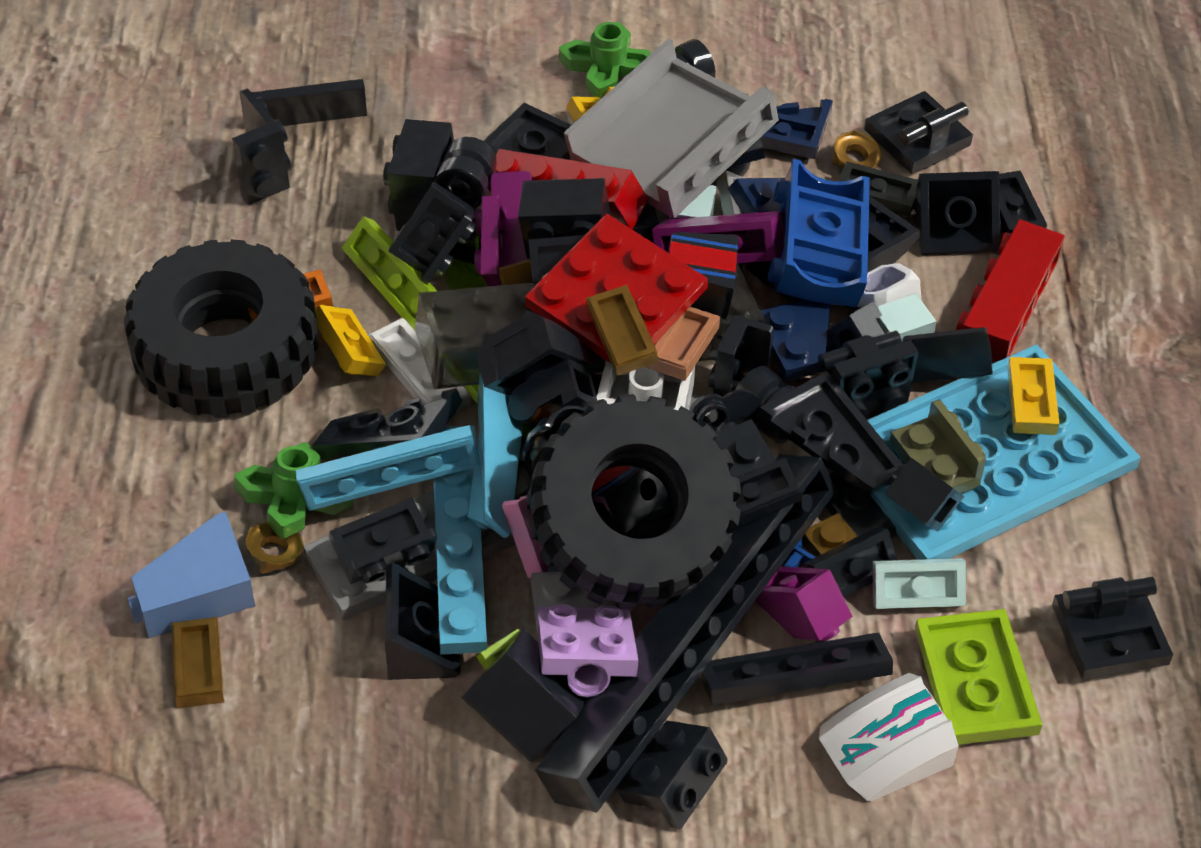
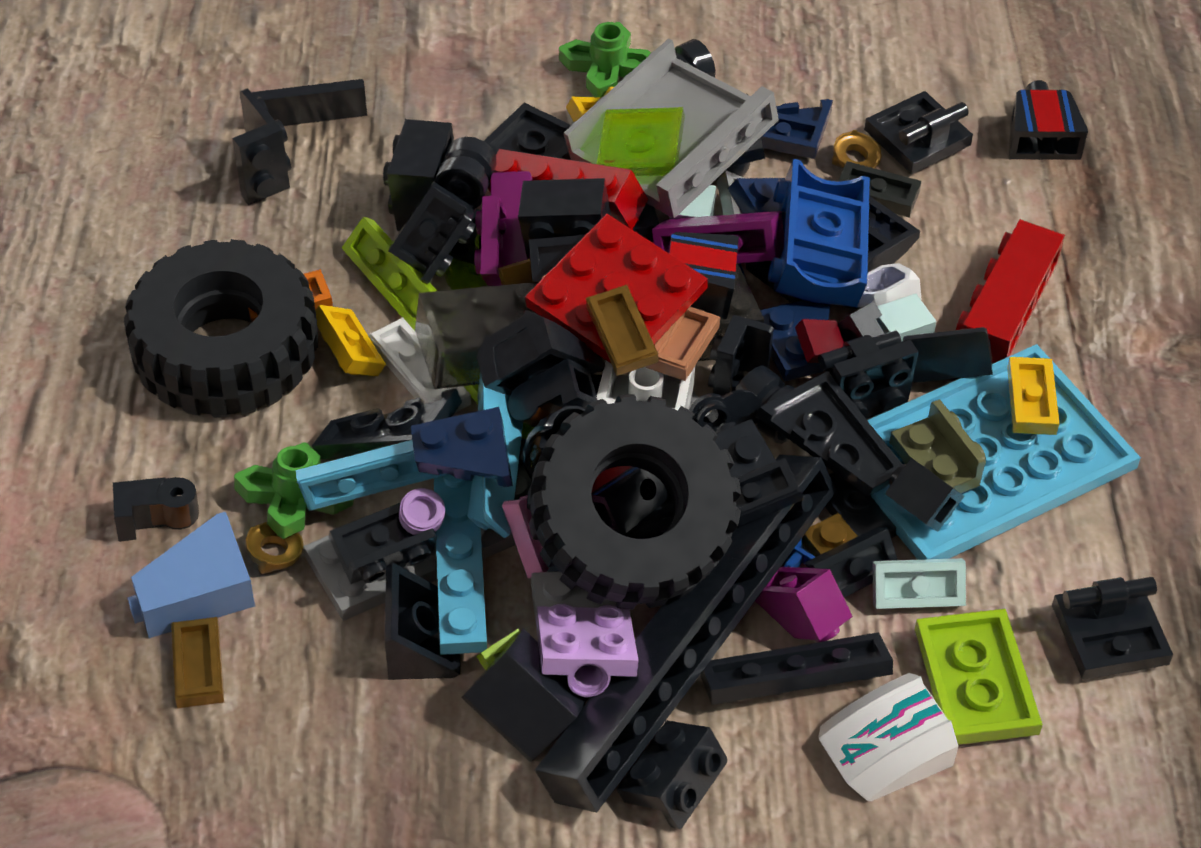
black slope [912,171,1000,253] -> none
black plate [999,170,1047,234] -> none
none -> black leg [113,477,199,542]
none -> lavender tile [399,488,445,535]
none -> dark blue wing [411,407,513,487]
none -> clear neon green tile [596,107,685,176]
none -> dark red tile [795,319,844,363]
none -> black torso [1008,80,1088,160]

